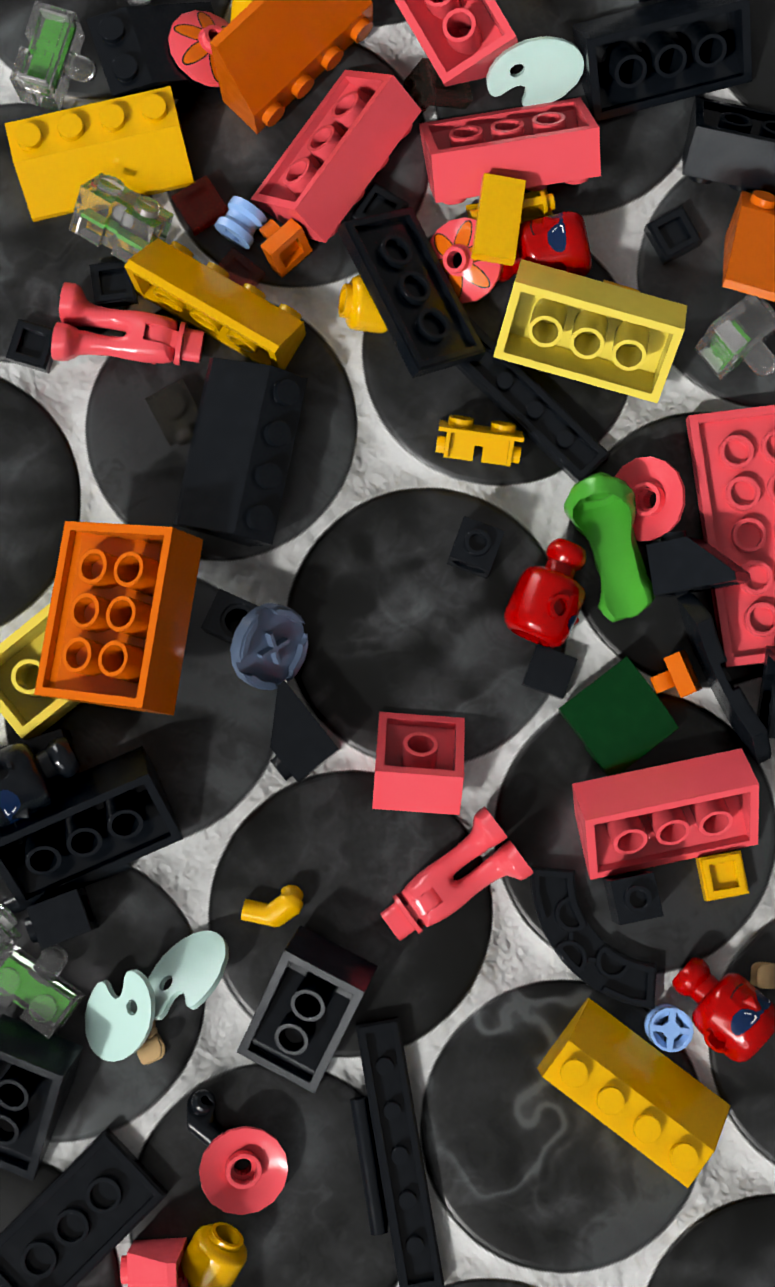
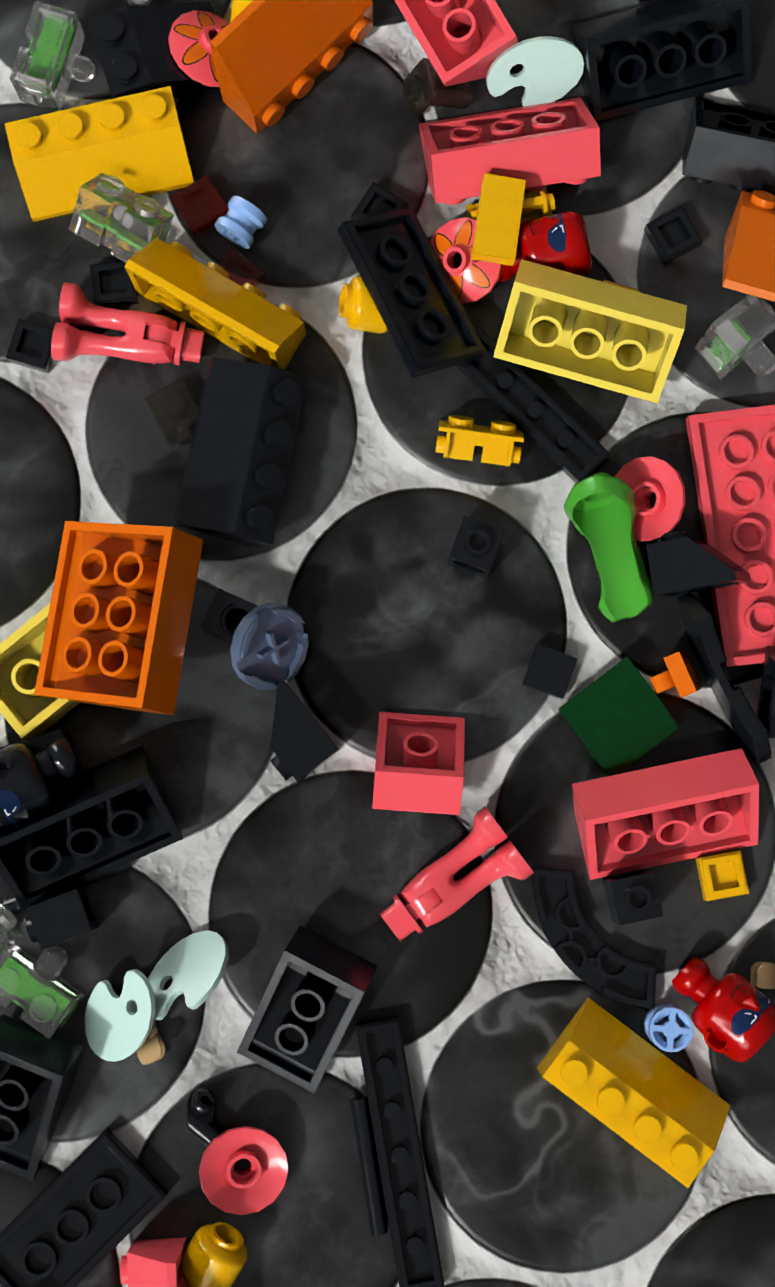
yellow arm [241,885,304,927] -> none
coral slope [250,70,422,243] -> none
orange tile [259,218,312,278] -> none
red piece [504,538,587,648] -> none

